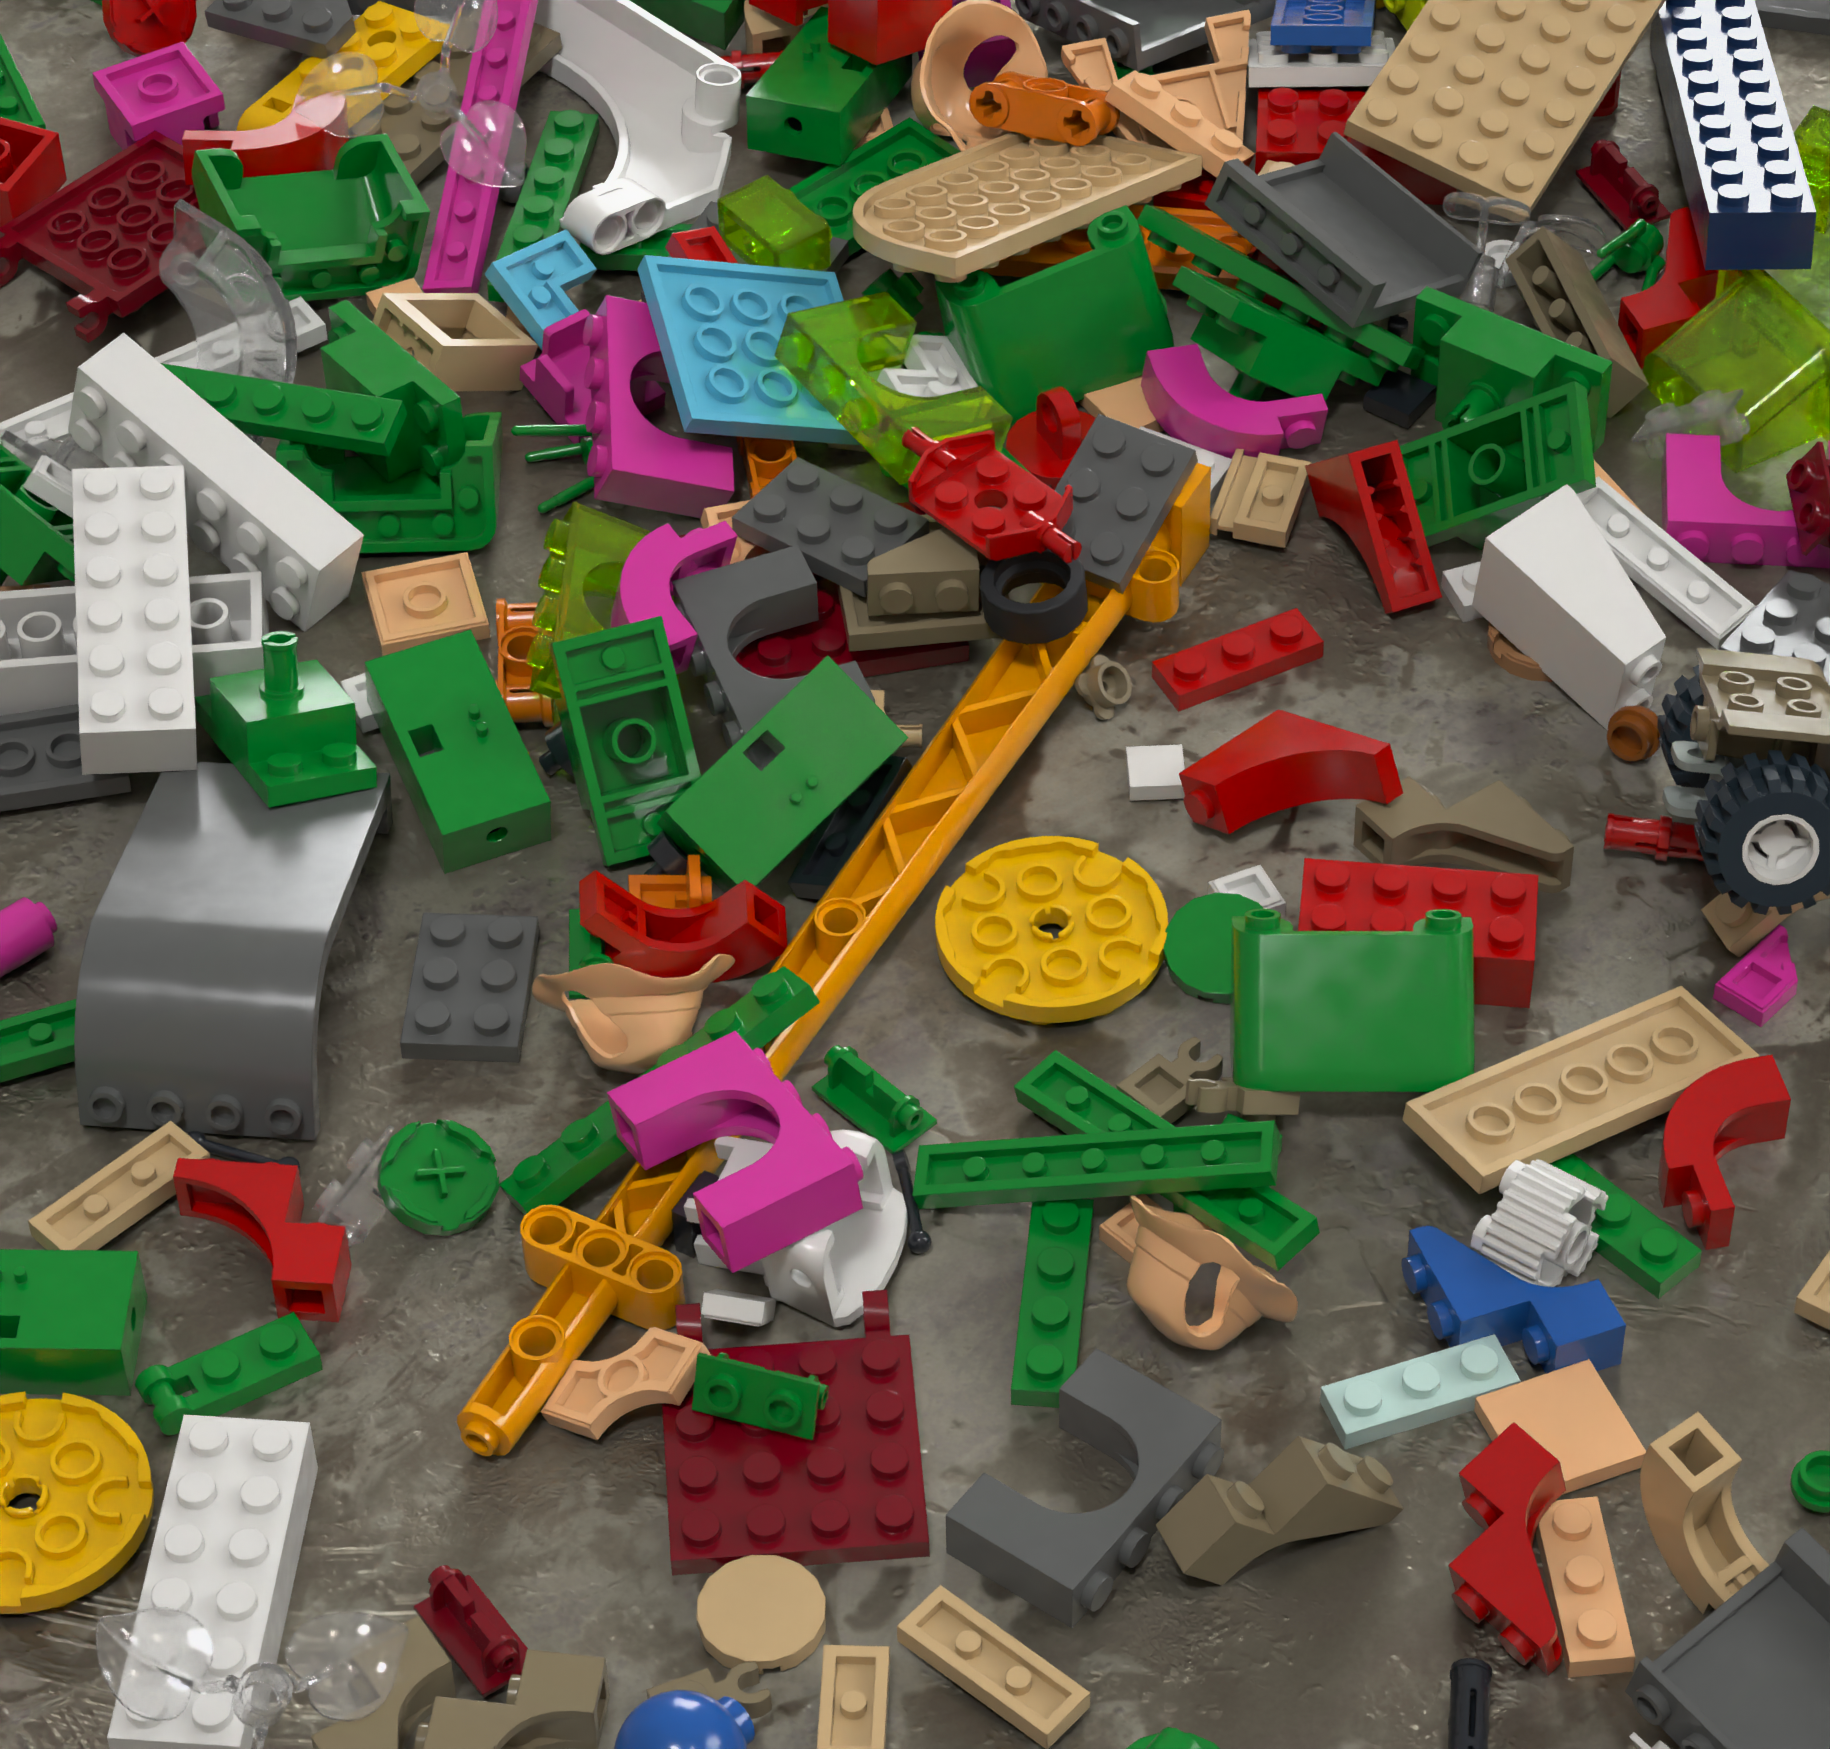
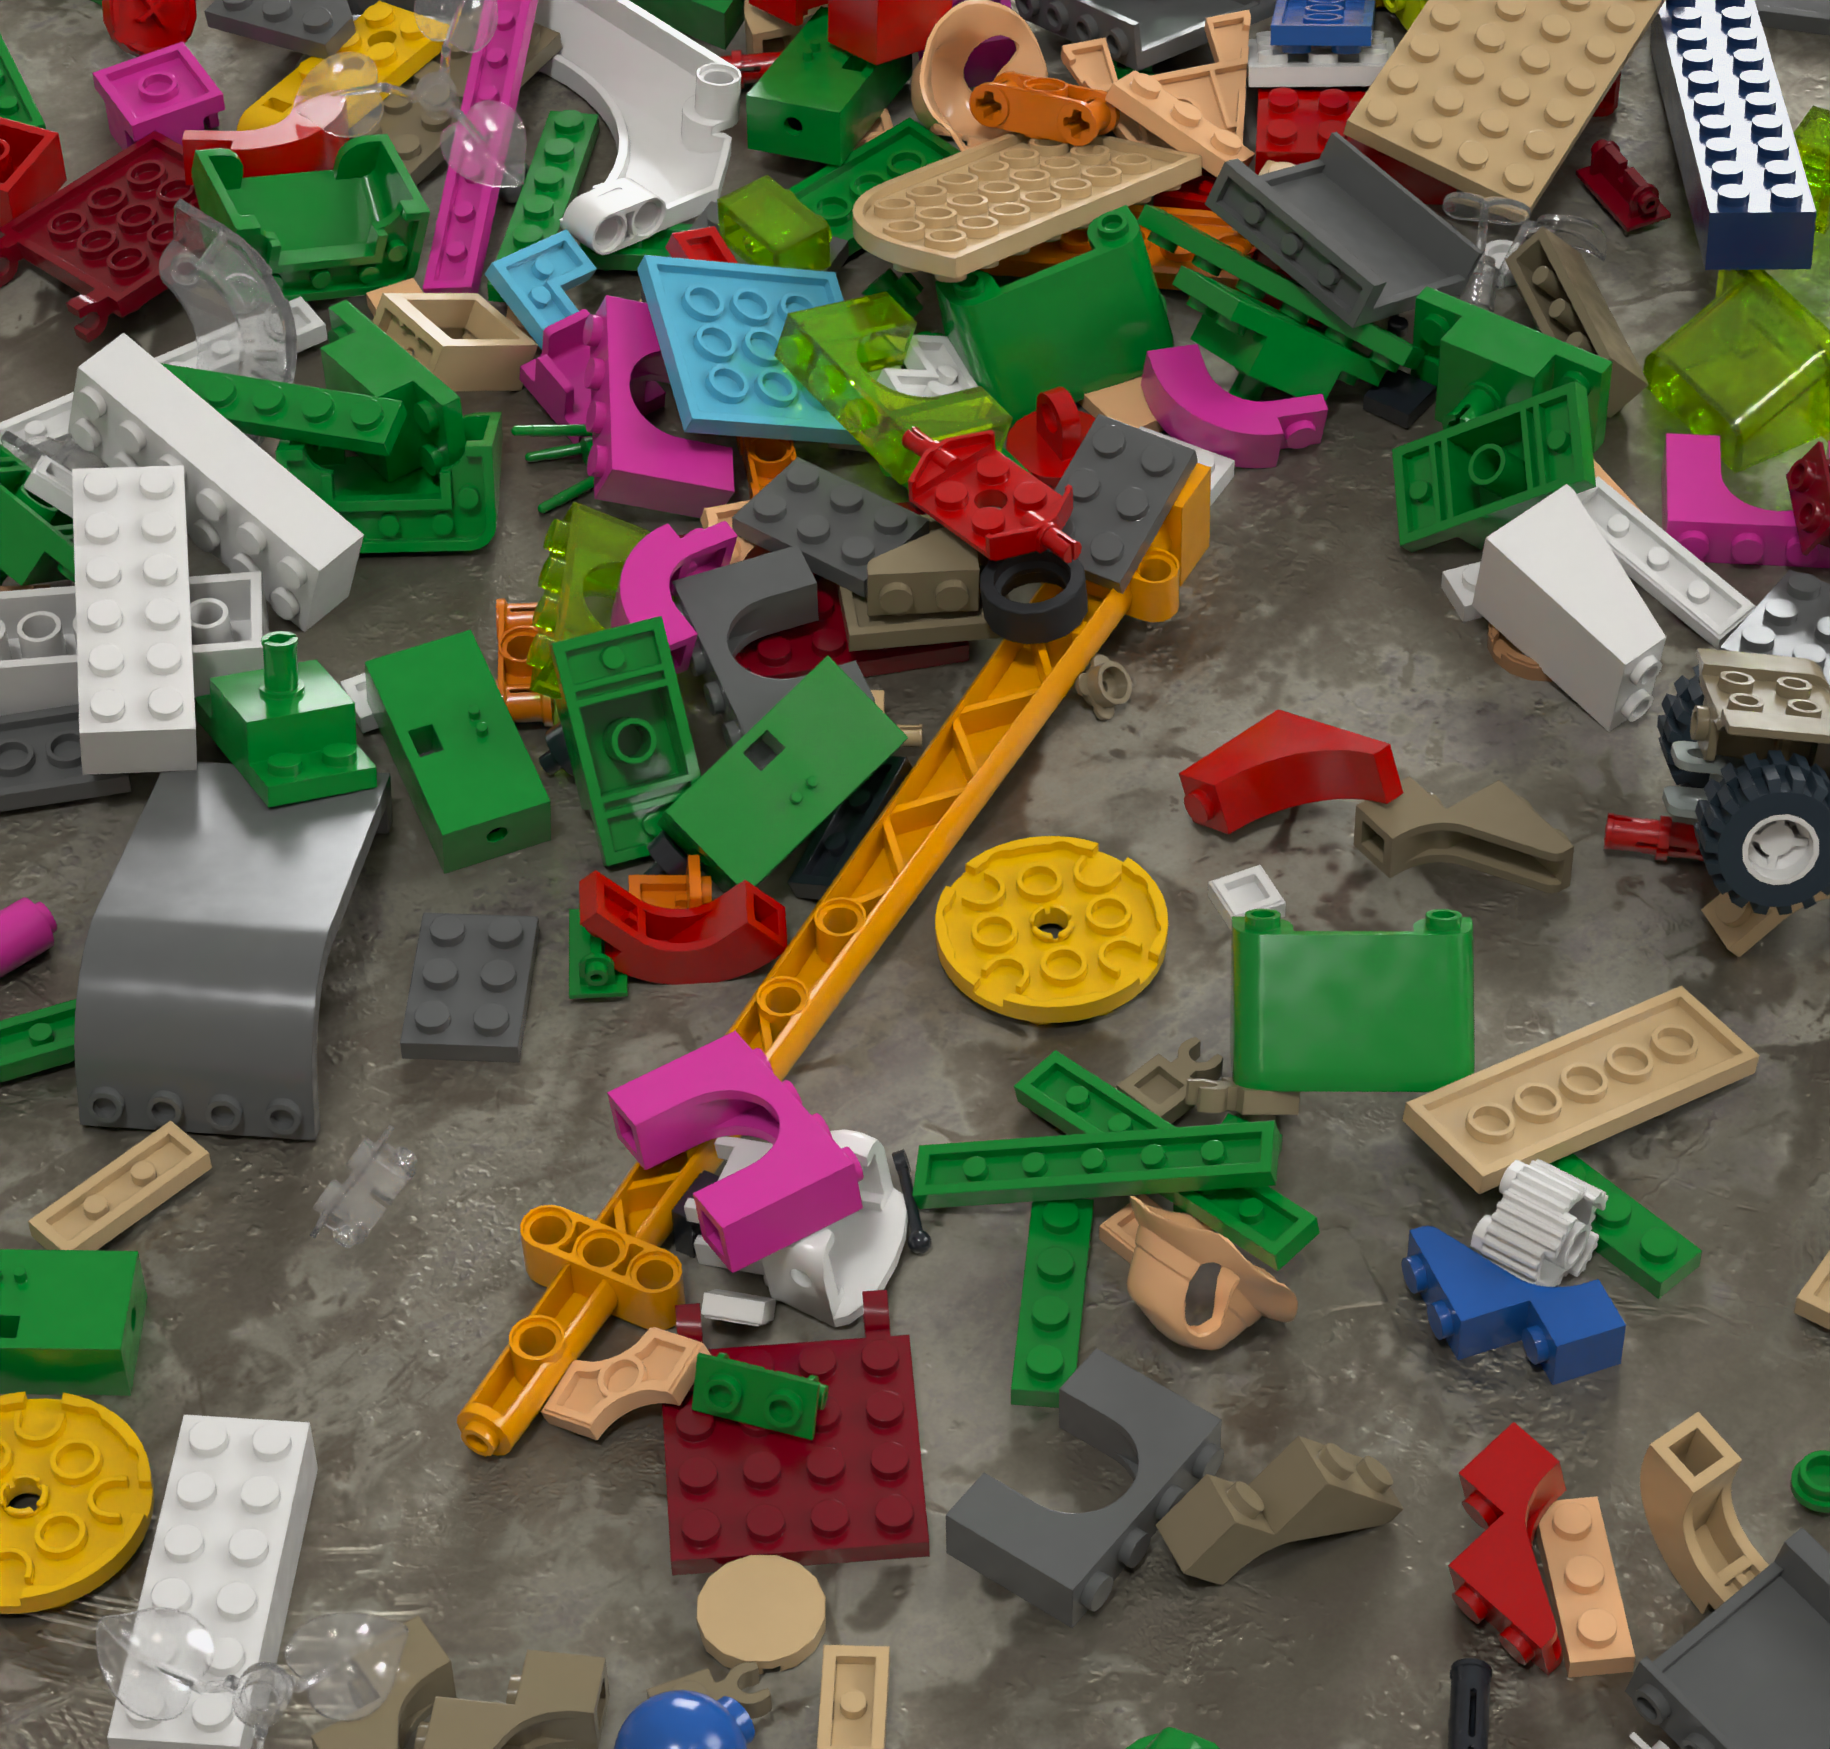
green plate [135,1312,323,1435] -> none
red arch [173,1158,352,1323] -> none
black hinge [187,1131,301,1175] -> none
light nougat tile [361,552,491,656] -> none
green tile [377,1119,499,1236] -> none
dark red hinge [414,1565,528,1698] -> none
green plate [499,966,820,1215] -> none
light nougat piece [532,954,735,1074] -> none
green hinge [812,1045,937,1154] -> none
tan plate [897,1585,1090,1749] -> none
white tile [1126,744,1185,801] -> none
red plate [1152,608,1324,712] -> none
green tile [1163,892,1264,1004] -> none
tan plate [1210,448,1312,548] -> none
red brick [1298,858,1539,1008] -> none
red arch [1305,440,1442,614] -> none
light aqua plate [1320,1334,1521,1450] -> none
light nougat tile [1474,1359,1646,1495] -> none
green plant [1590,218,1666,292] -> none
dark orange plate [1607,705,1661,761] -> none
red arch [1618,207,1736,369] -> none
clear hinge [1632,389,1750,463] -> none
red arch [1658,1055,1791,1250] -> none
dark pink tile [1713,924,1798,1027] -> none

